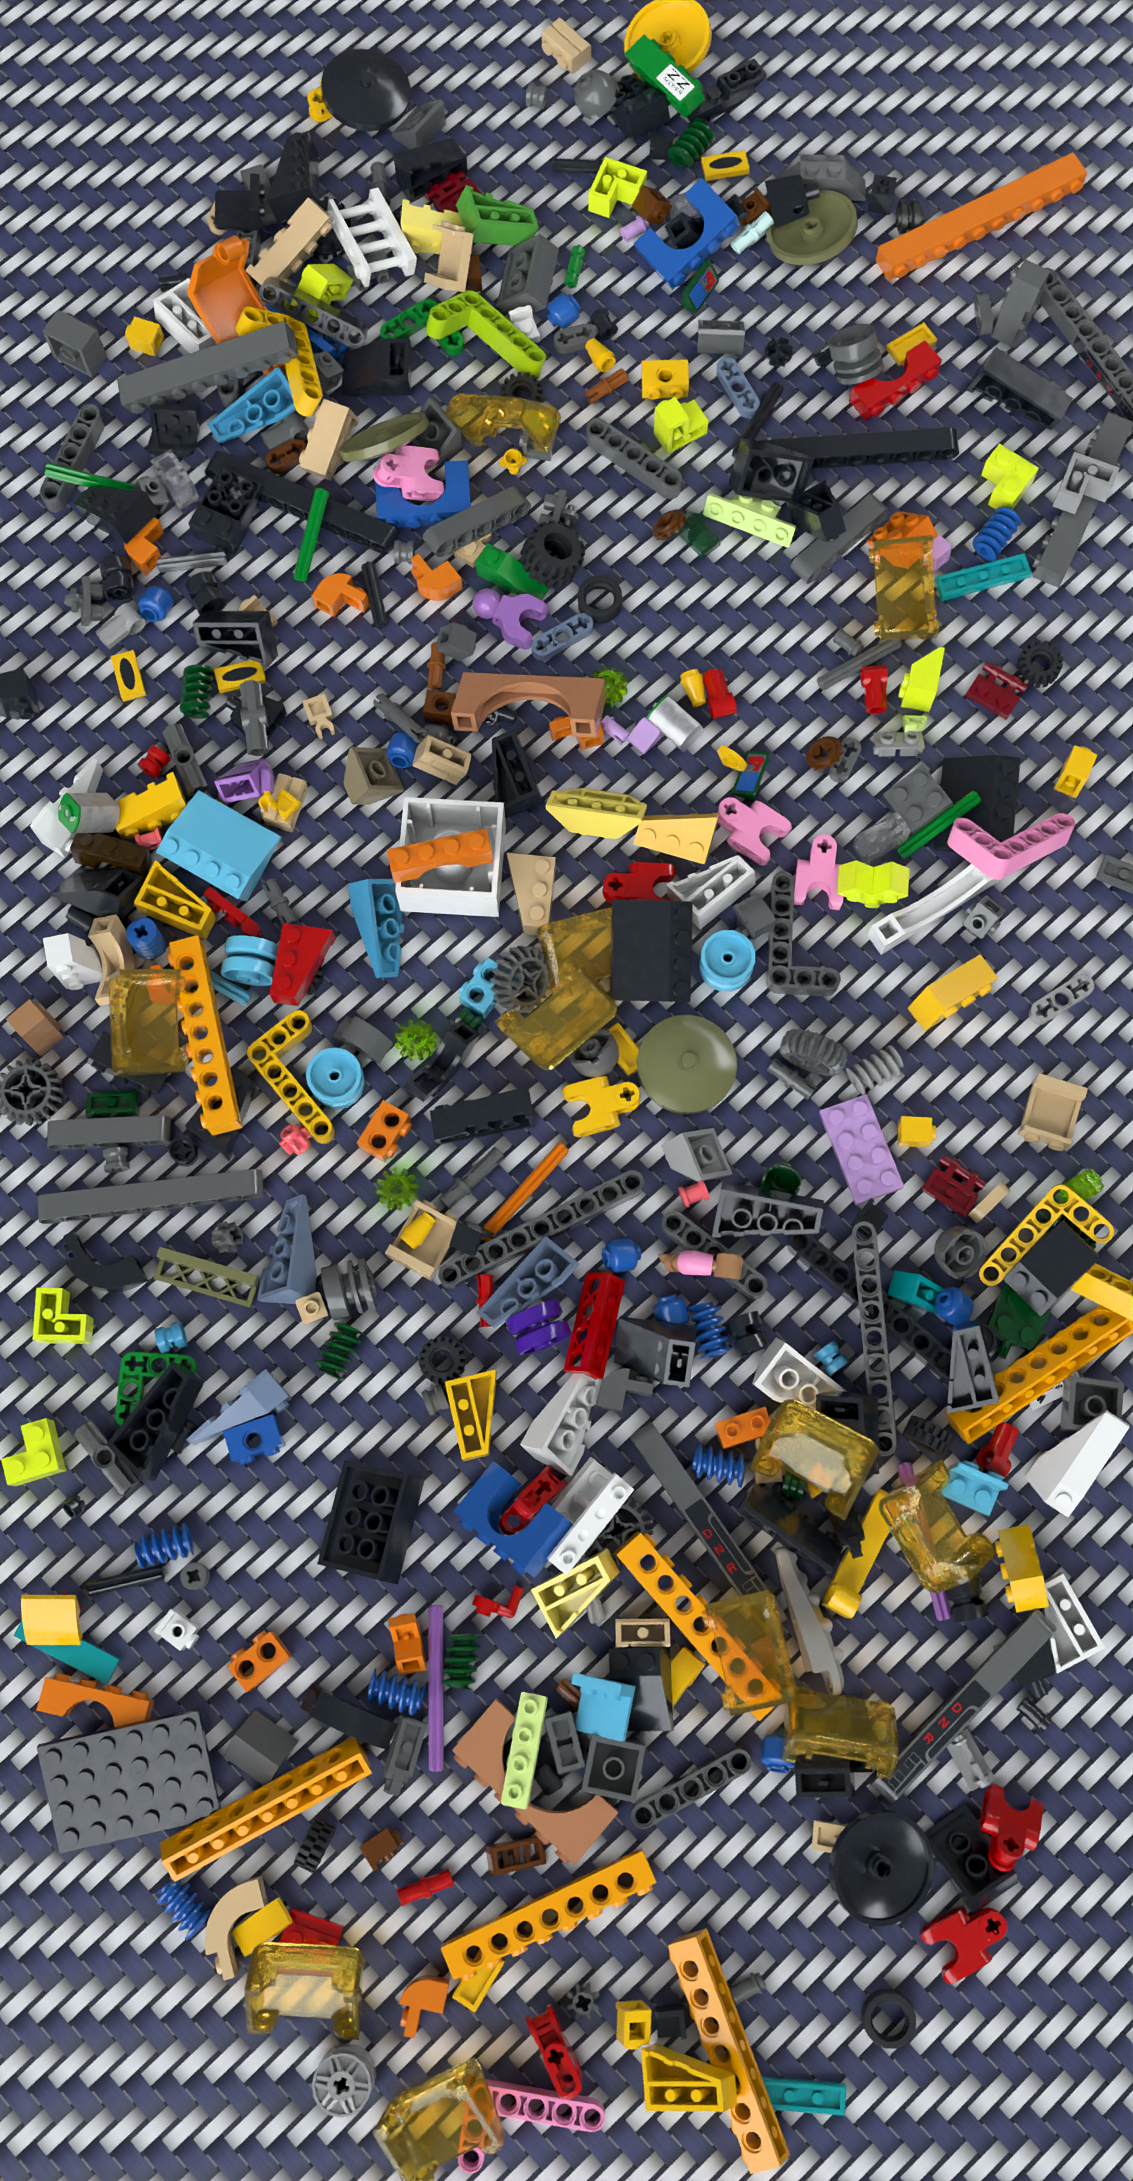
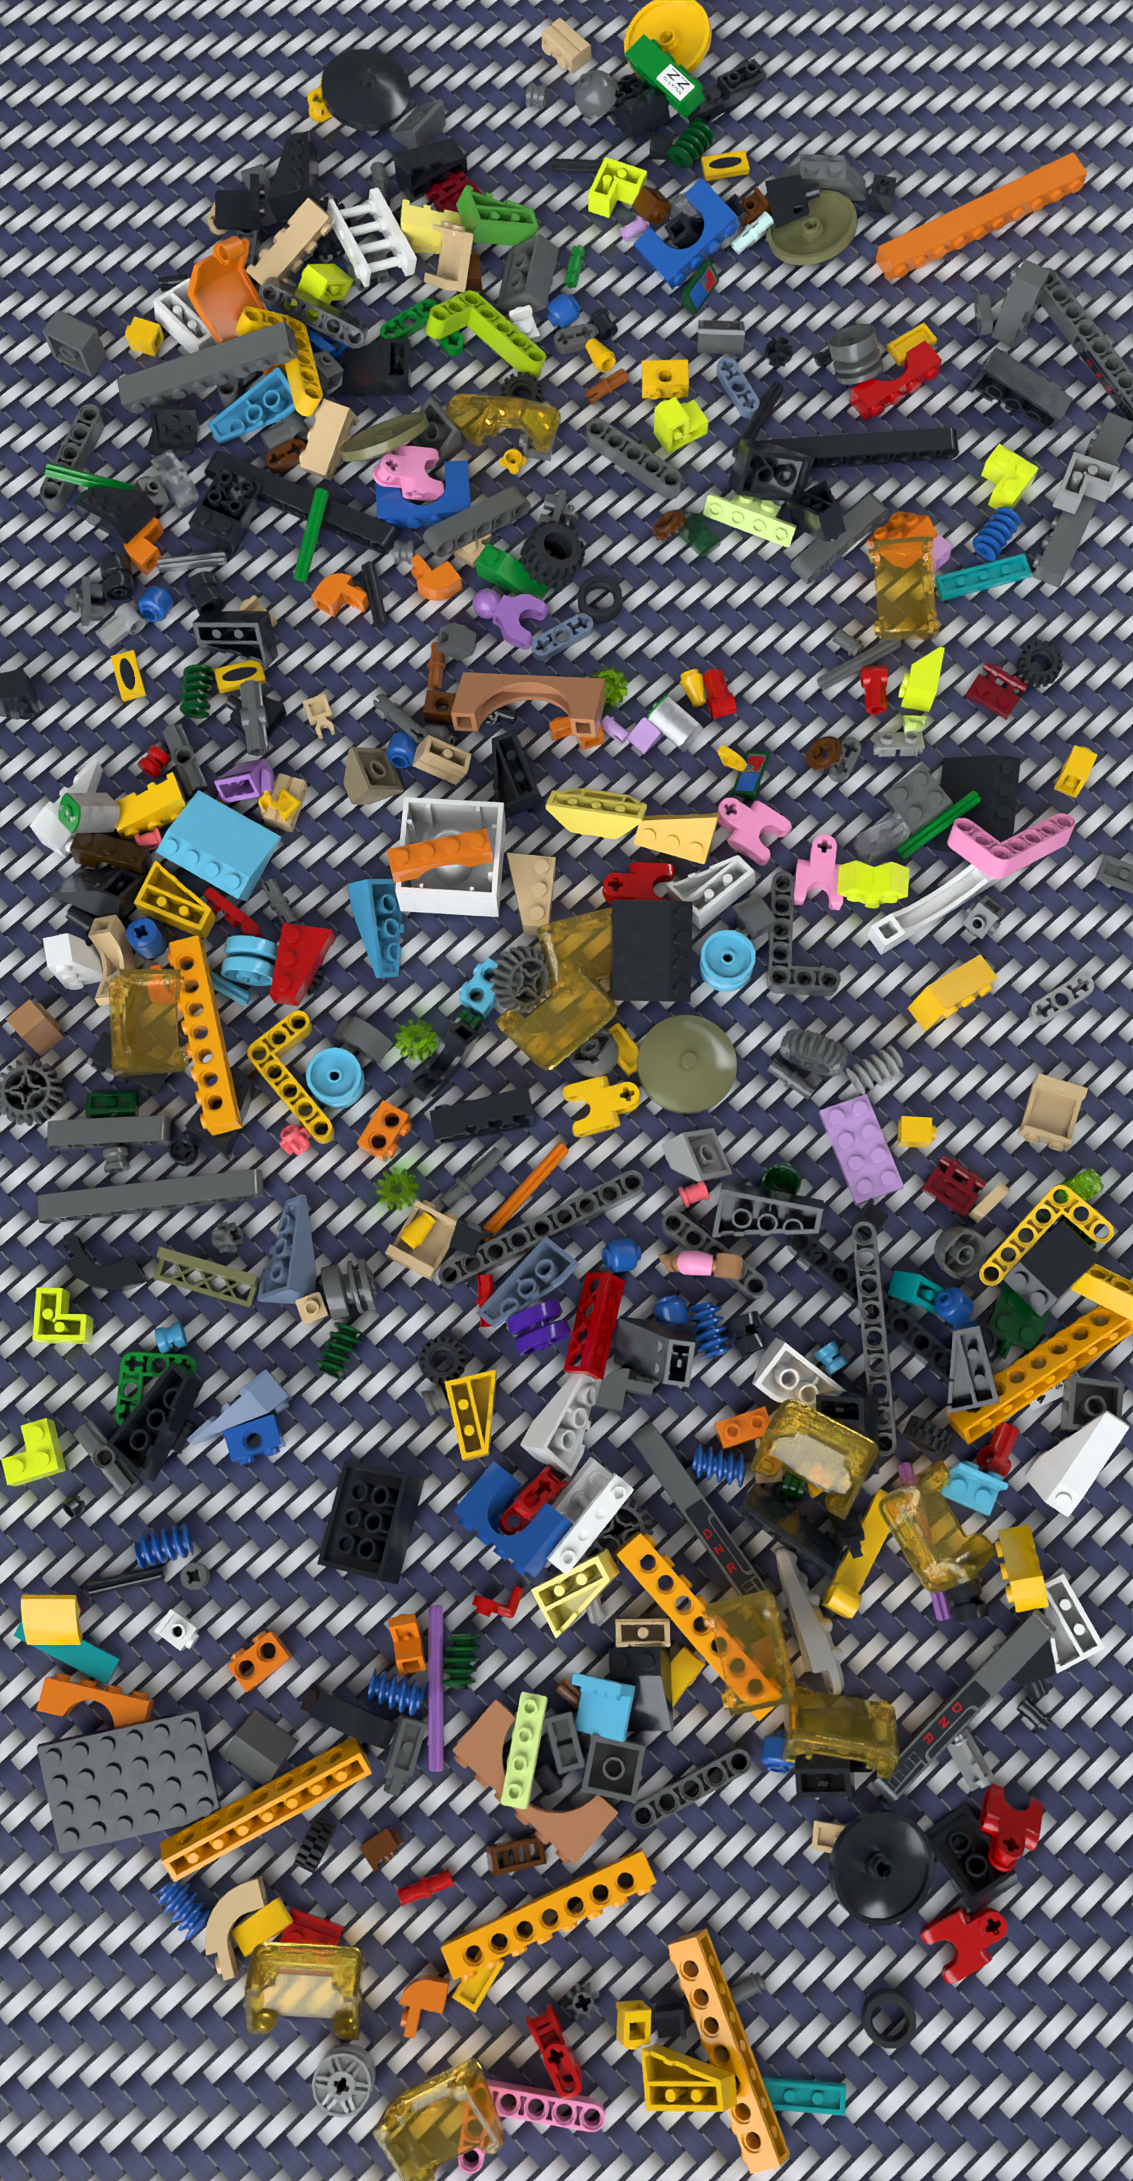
pearl dark grey wheel [895,199,922,234] -> none

